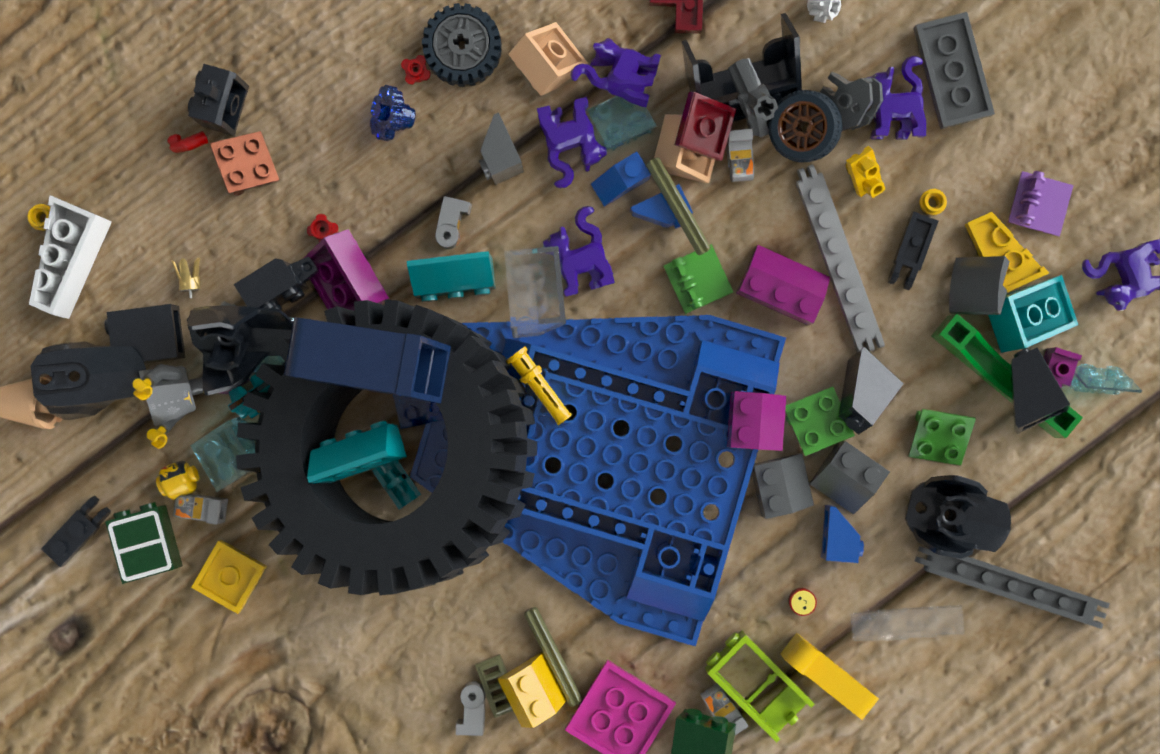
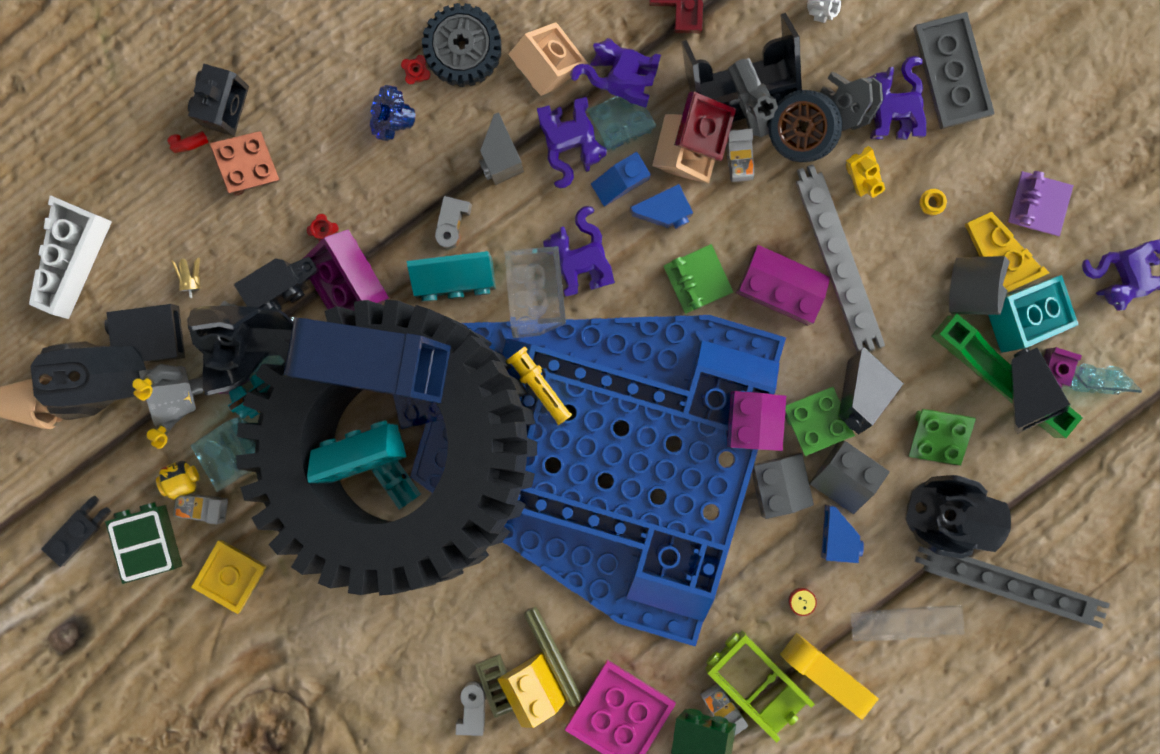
yellow plate [28,204,51,231] -> none
olive axle [647,157,710,255] -> none
black hinge [888,212,939,290] -> none

